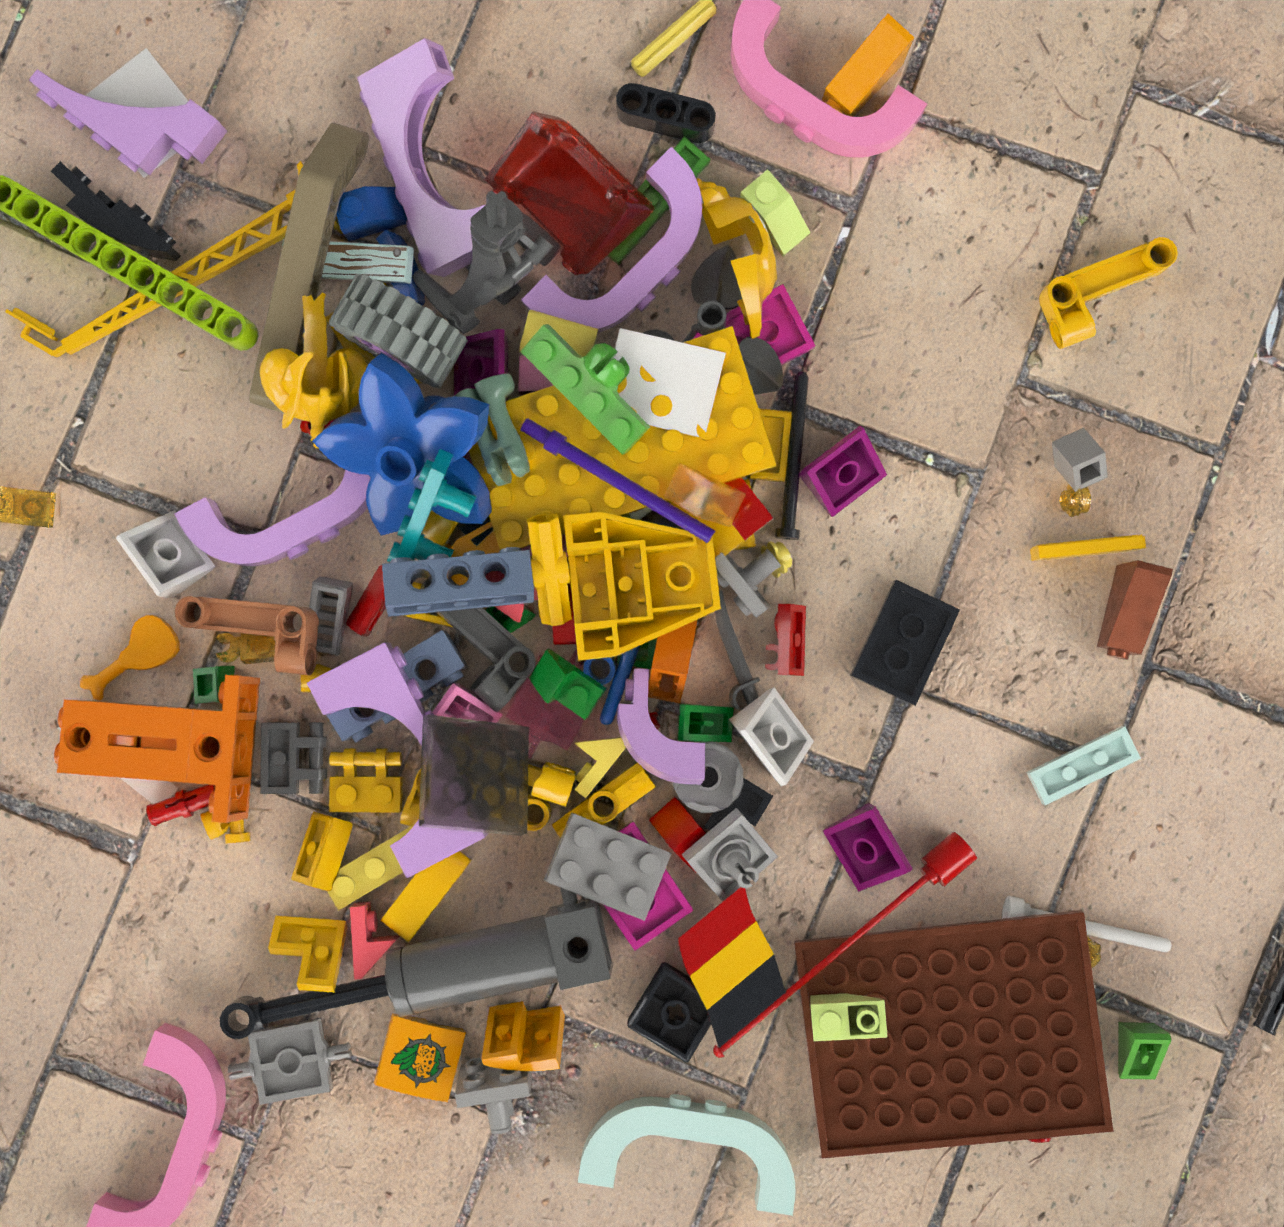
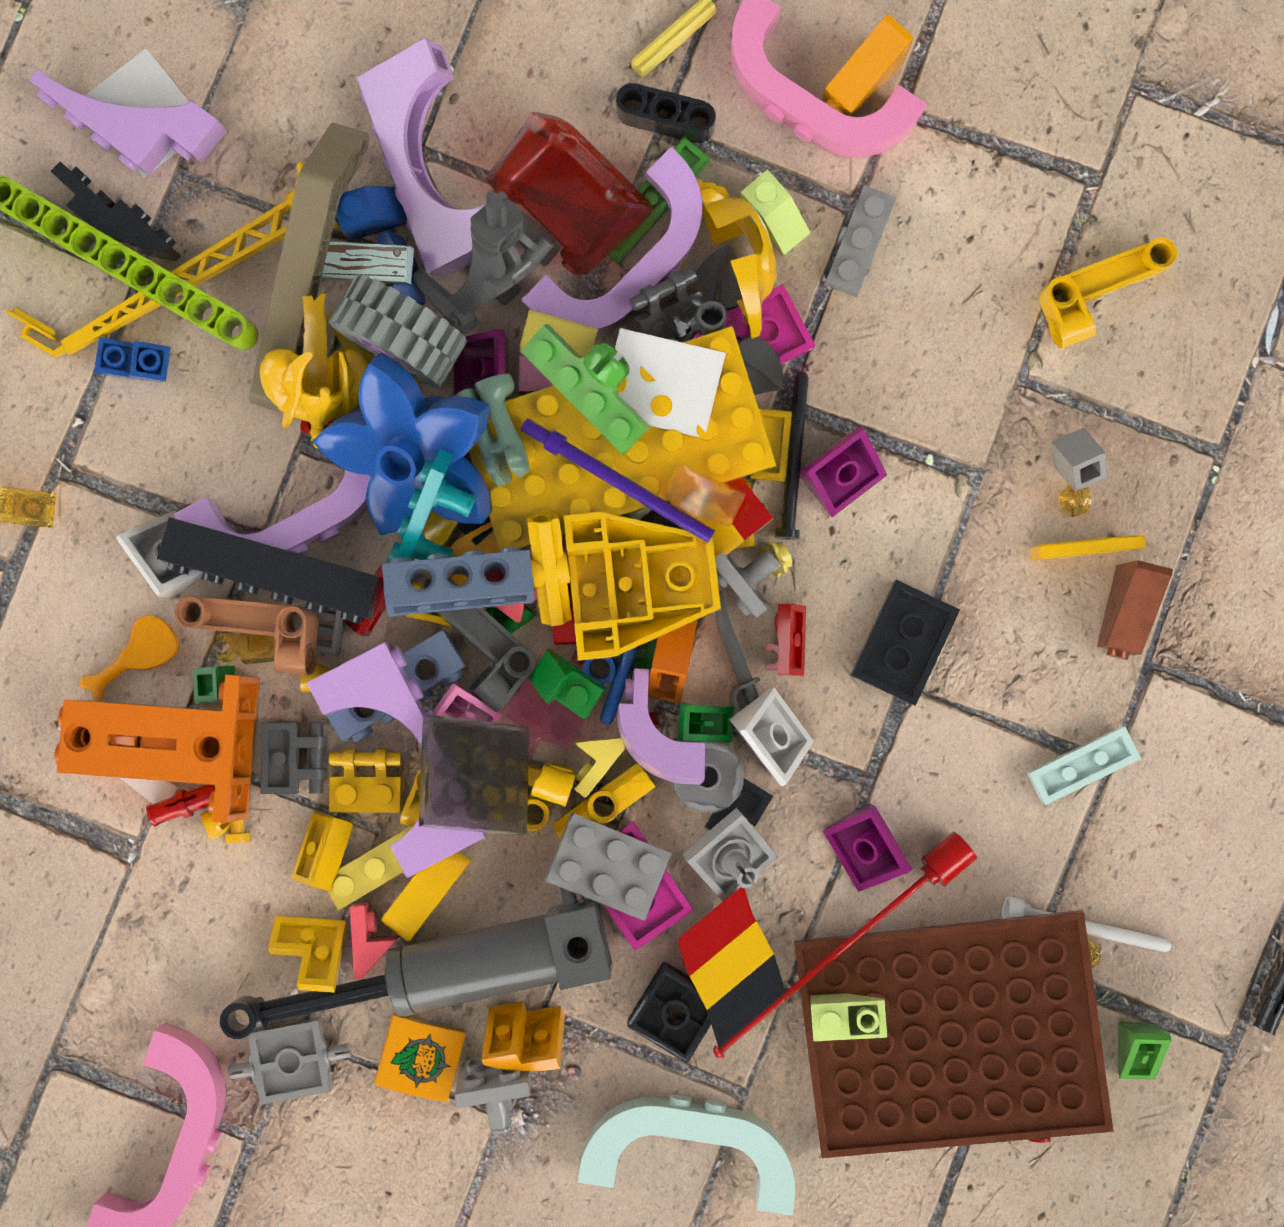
red slope [649,797,707,873] -> none
none -> blue slope [94,337,171,382]
none -> black brick [157,517,383,624]
none -> dark grey plate [629,268,704,341]
none -> light grey plate [824,185,896,297]

